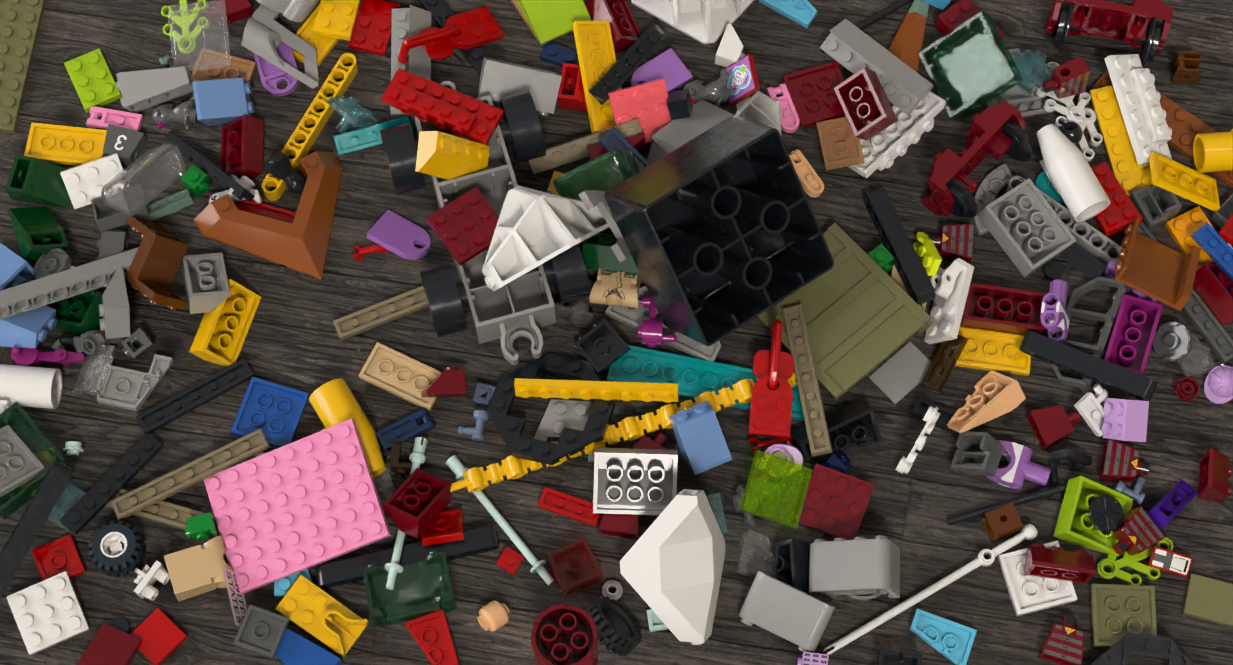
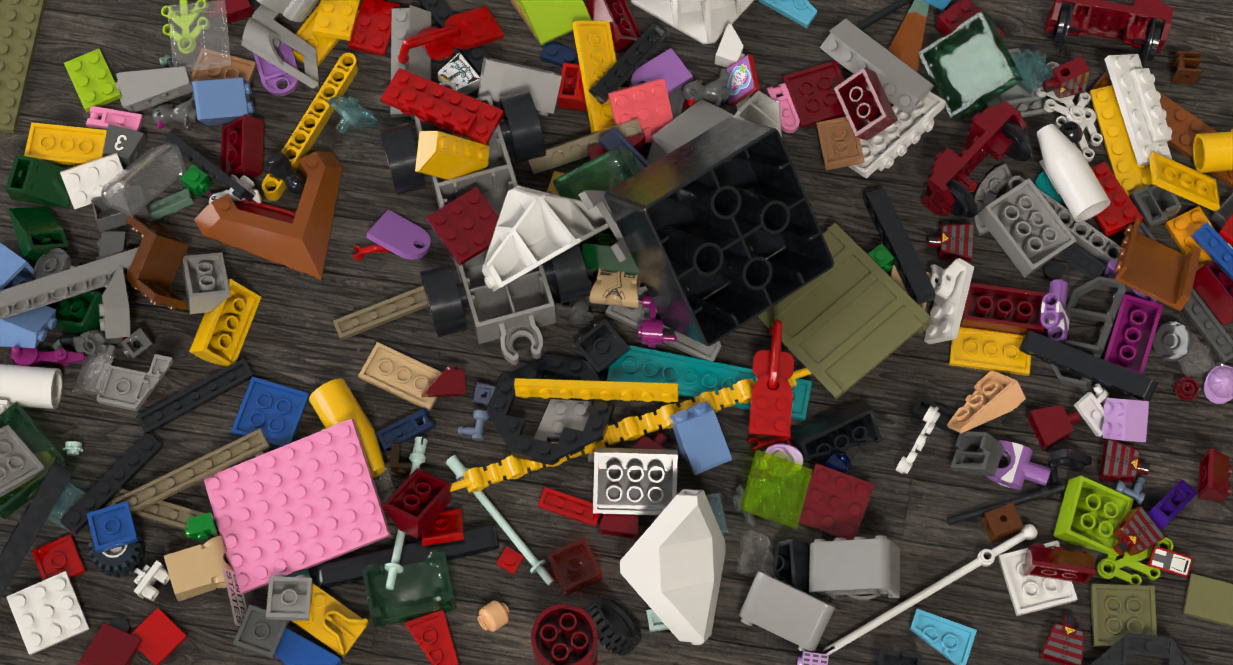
teal plate [333,116,413,155] -> none
light grey plate [602,580,623,601] -> none
black brick [667,89,693,120] -> none
dark tan tile [782,304,833,457] -> none
light nougat plate [789,149,824,198] -> none
light grey sticker [869,341,932,404] -> none
neon yellow hinge [913,232,942,277] -> none
dark brown plate [921,335,968,393] -> none
black wheel [1089,495,1124,532] -> none
none -> blue plate [87,501,138,554]
none -> light grey plate [266,574,313,621]
none -> white torso [438,53,480,95]

